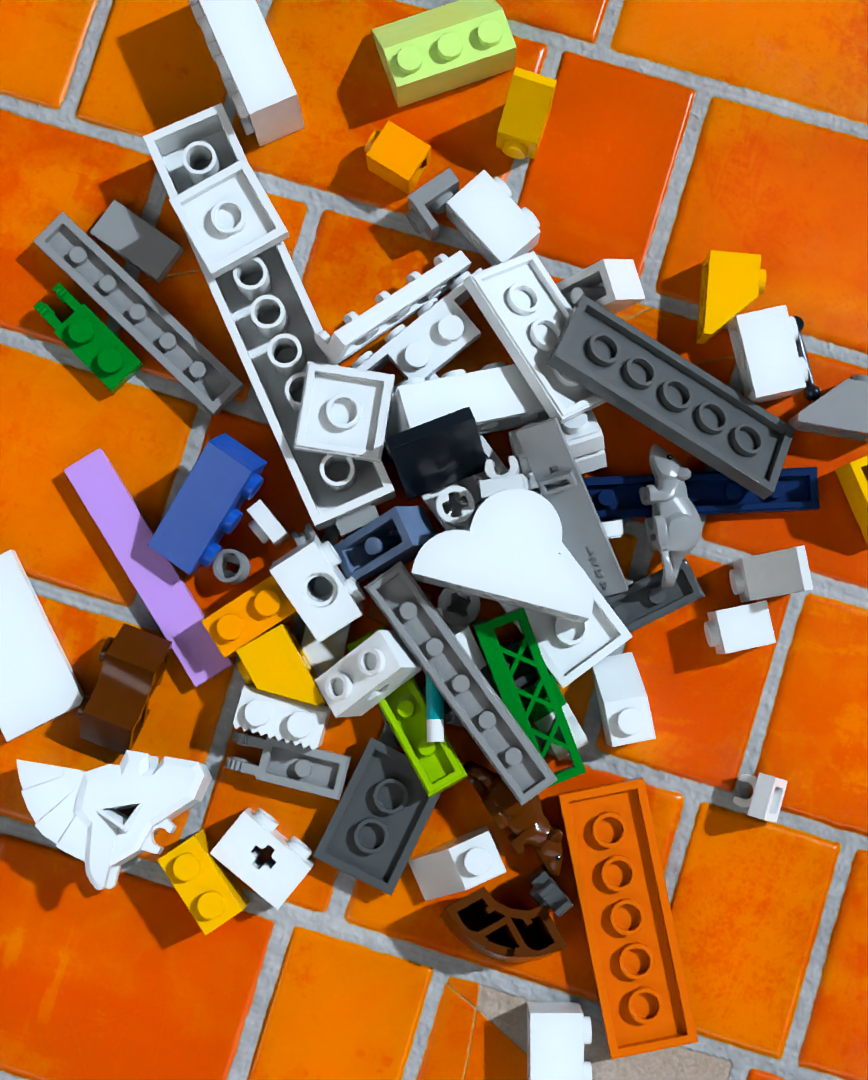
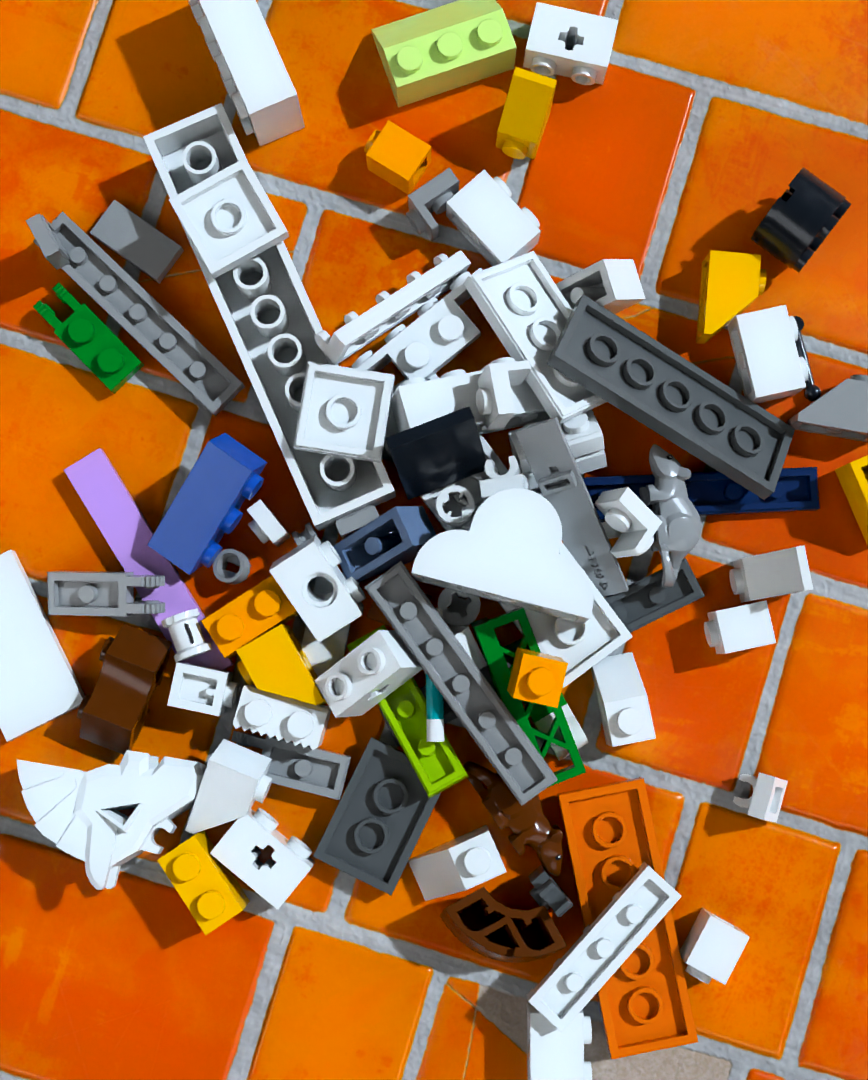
none -> light grey tile [26,214,70,270]
none -> light grey hinge [47,571,165,617]
none -> white bush [161,608,212,662]
none -> white bracket [167,662,238,716]
none -> white slope [185,739,273,834]
none -> white bracket [476,357,532,430]
none -> light orange brick [507,647,568,708]
none -> white brick [523,2,619,85]
none -> white hinge [526,862,682,1033]
none -> white bracket [594,487,662,558]
none -> white brick [680,908,750,985]
none -> black brick [750,167,851,273]

